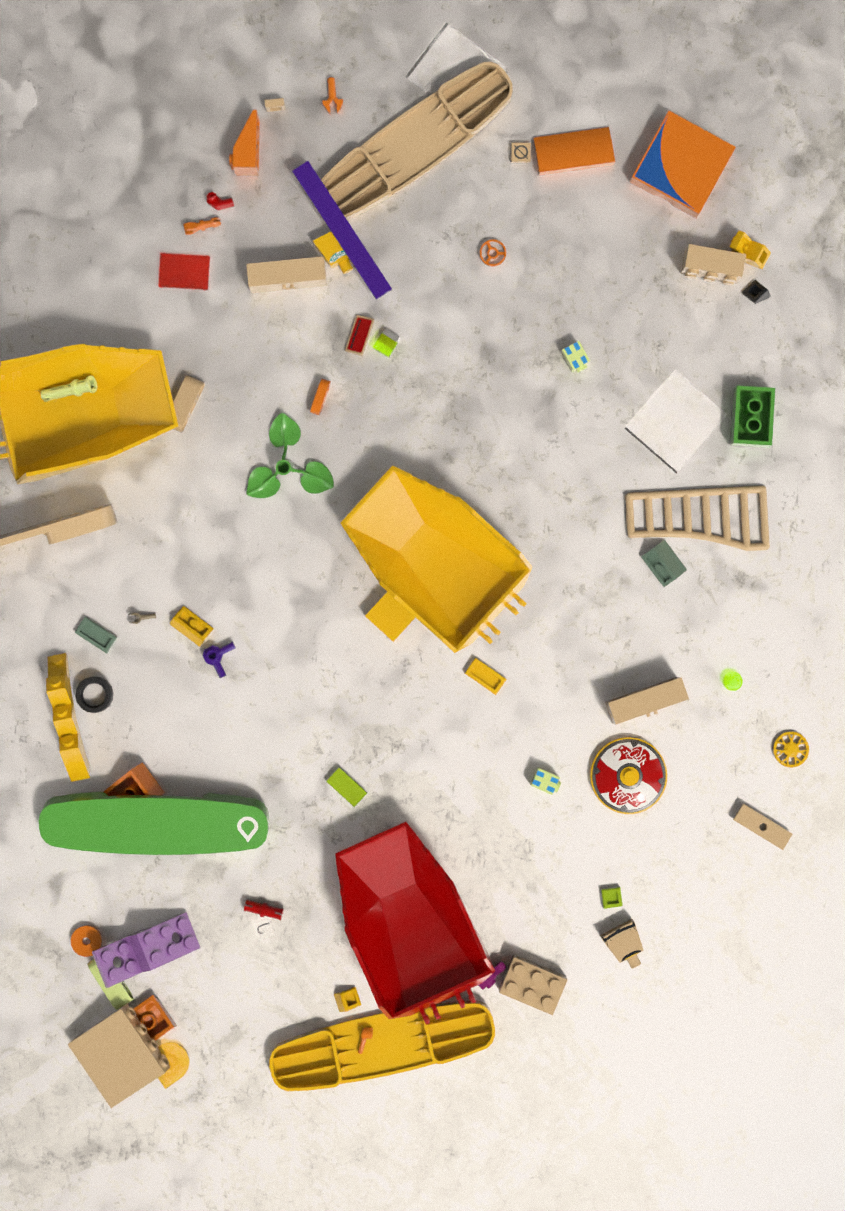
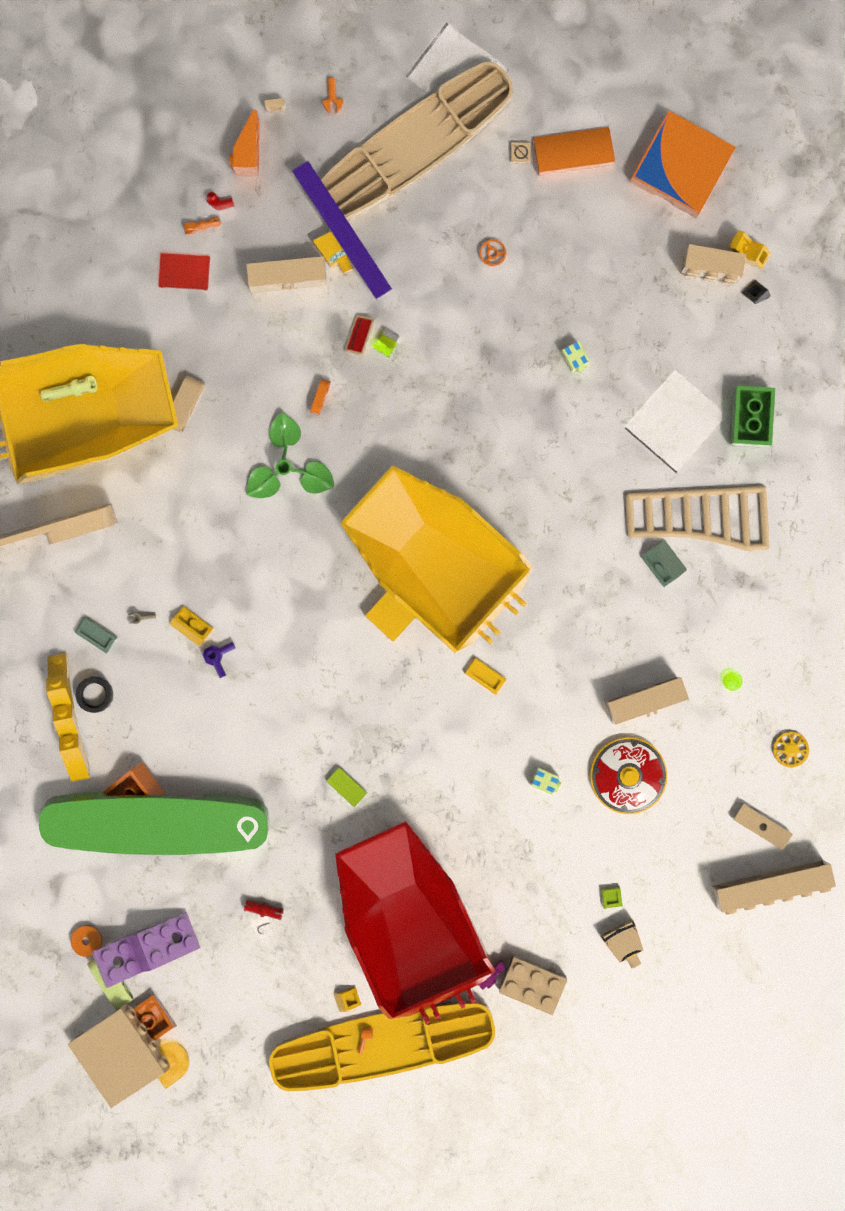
none -> tan brick [712,860,836,915]

